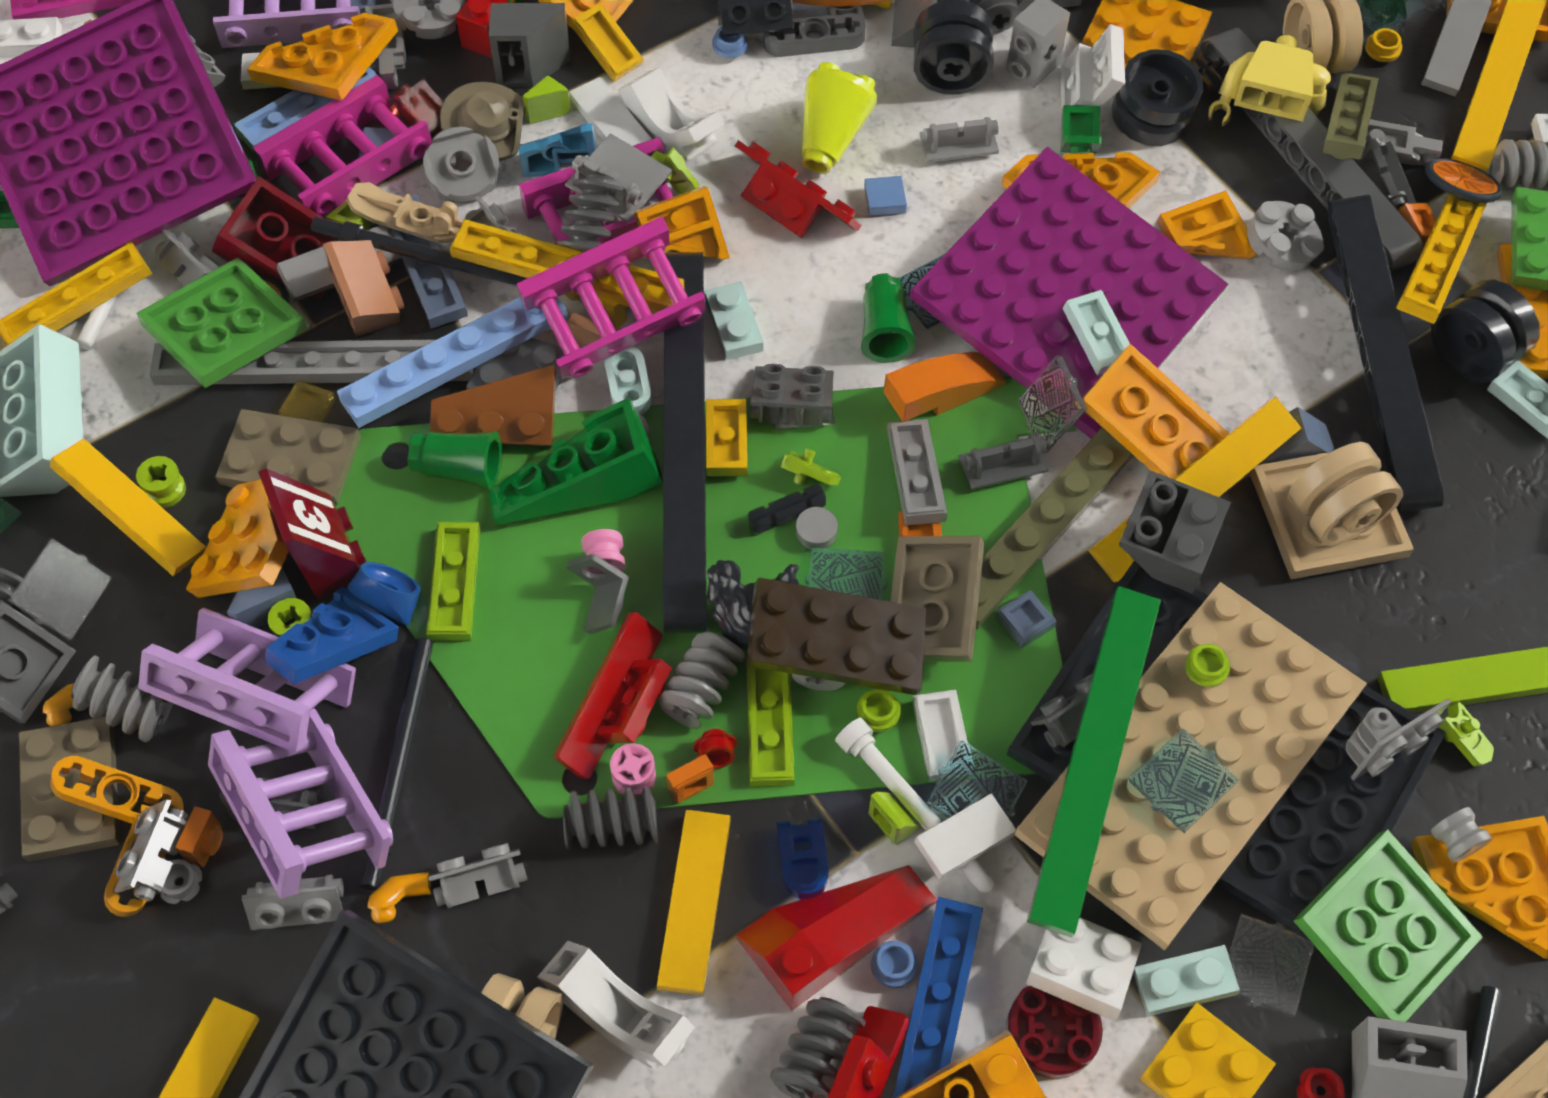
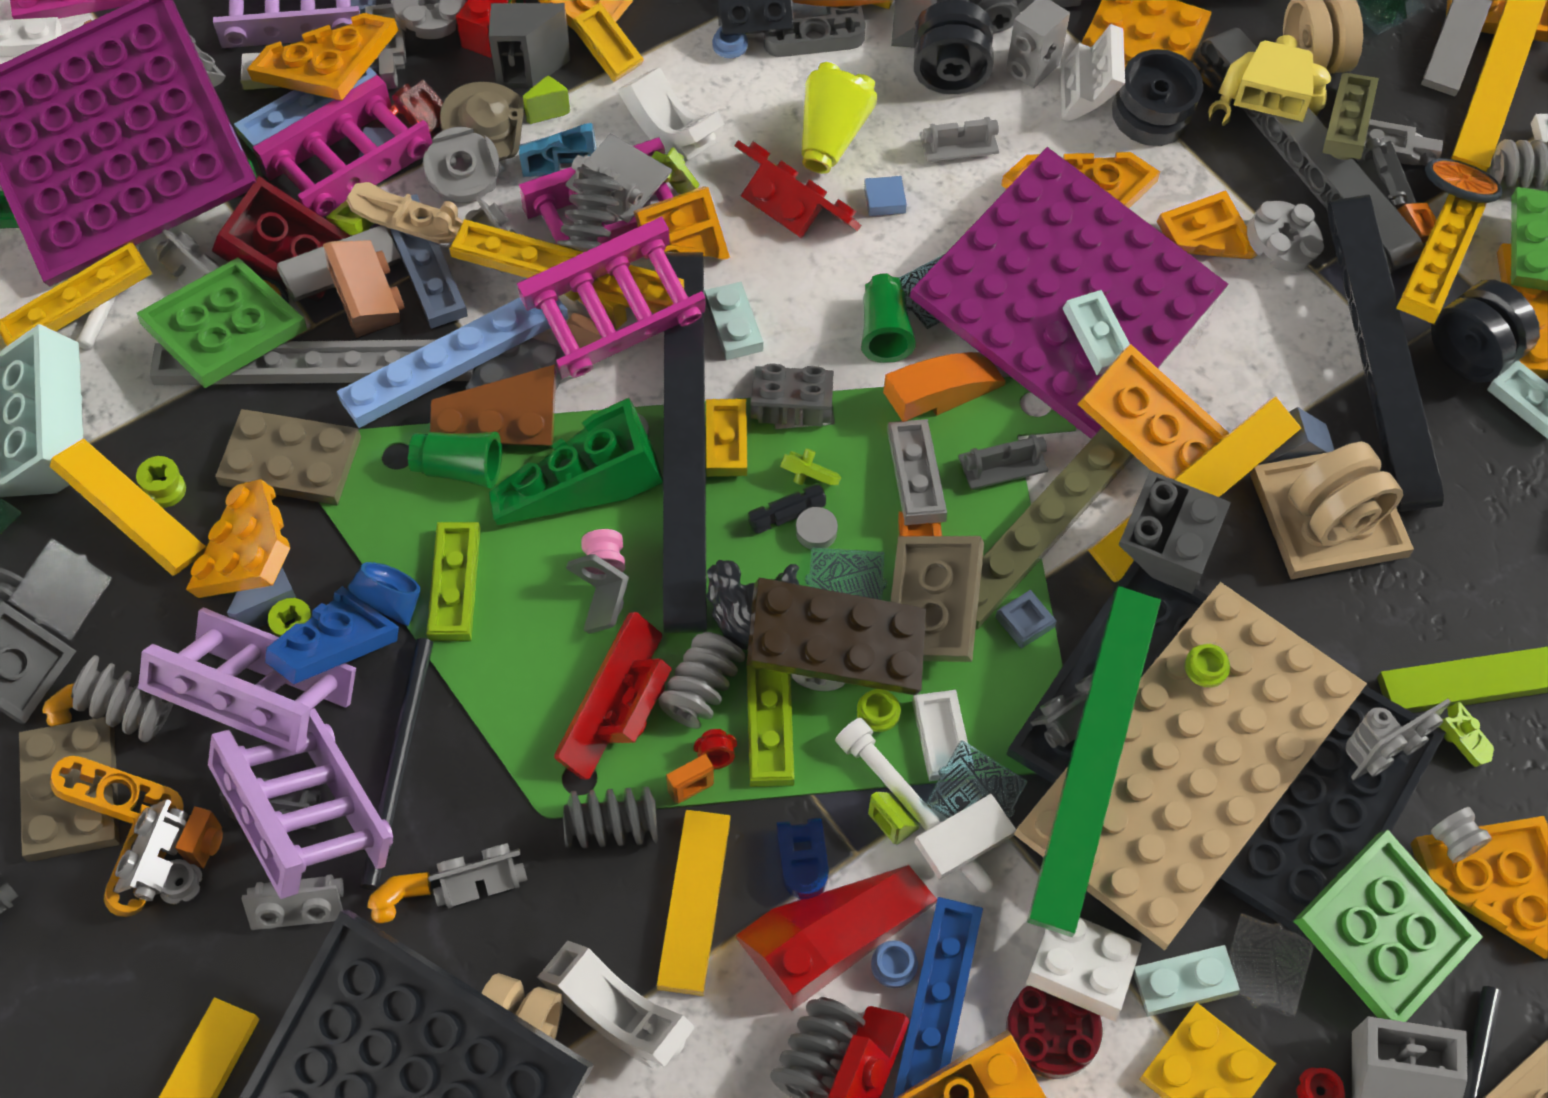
dark red slope [258,468,367,600] -> none
clear yellow tile [279,380,336,422] -> none
black bar [311,216,528,286] -> none
white tile [569,77,652,146] -> none
light aqua plate [604,346,652,415] -> none
bright pink wheel [610,743,656,798] -> none
clear piece [1018,356,1087,453] -> none
green bracket [1060,105,1102,154] -> none
clear light blue piece [1128,728,1239,833] -> none
yellow plate [1365,28,1402,62] -> none

